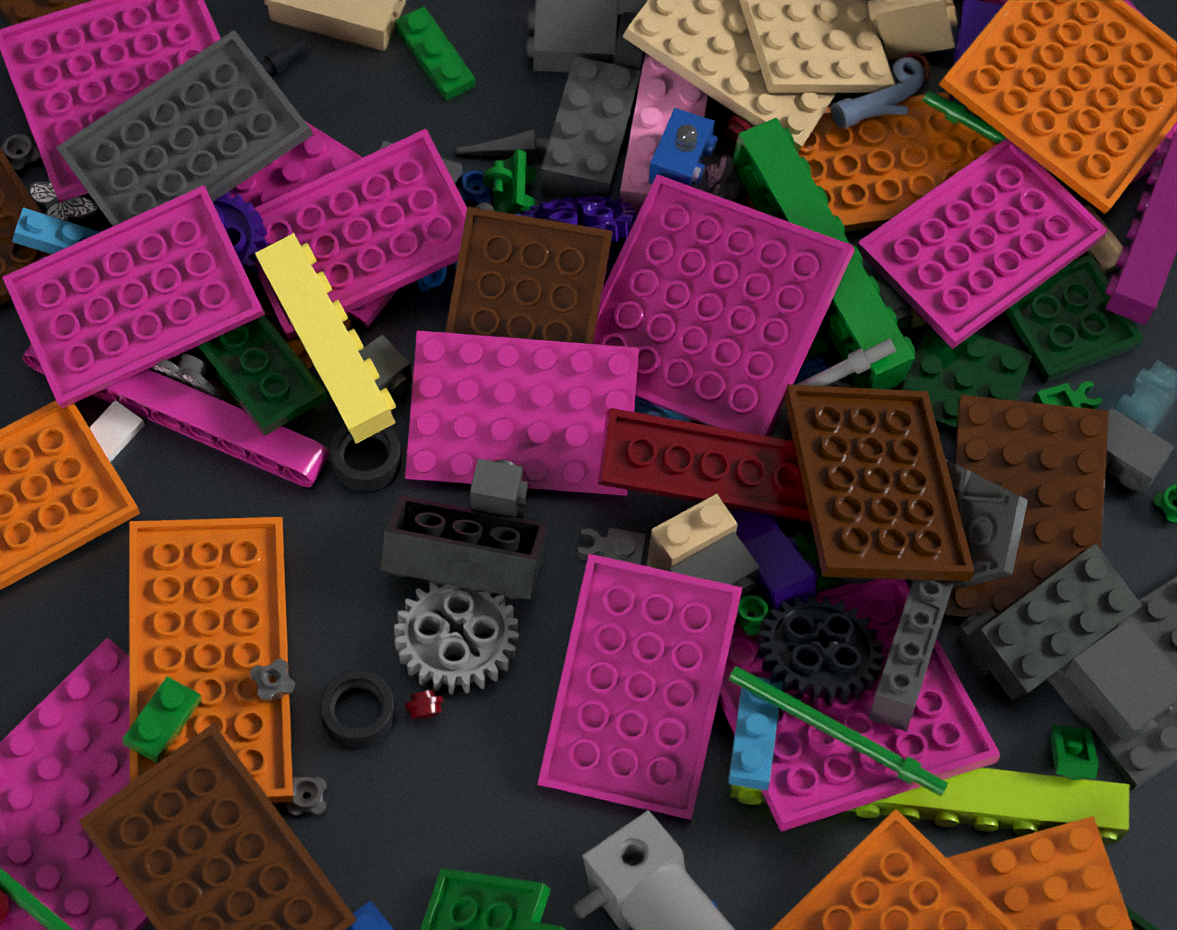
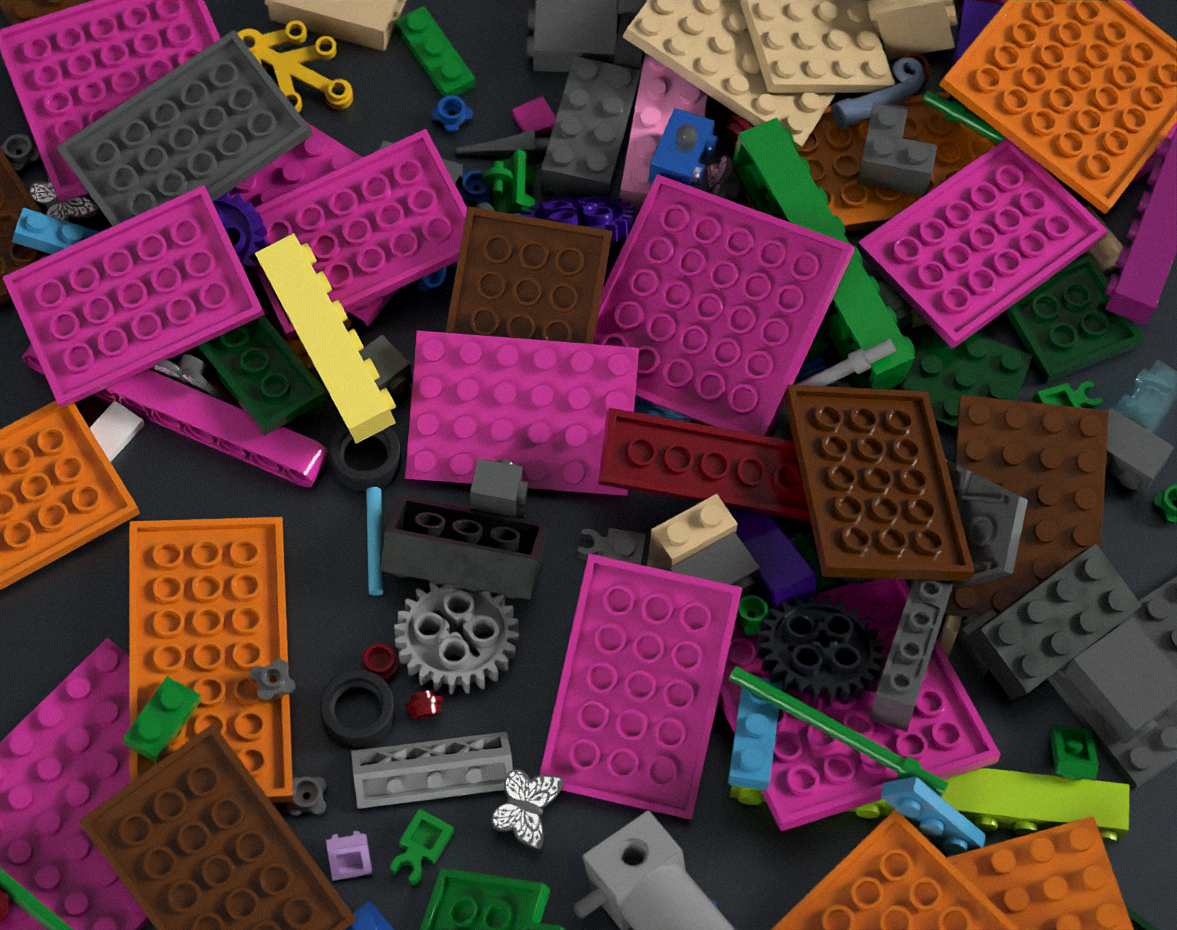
none -> yellow plant [237,20,353,113]
none -> lavender tile [326,831,372,881]
none -> light grey fence [351,731,513,809]
none -> dark red plate [360,643,399,681]
none -> medium azure bar [366,487,384,596]
none -> green plate [391,808,454,886]
none -> blue plate [431,96,473,132]
none -> animal [491,769,564,850]
none -> dark pink tile [512,96,556,138]
none -> dark grey brick [857,103,937,196]
none -> dark azure plate [881,777,985,855]
none -> tan tile [938,615,962,658]

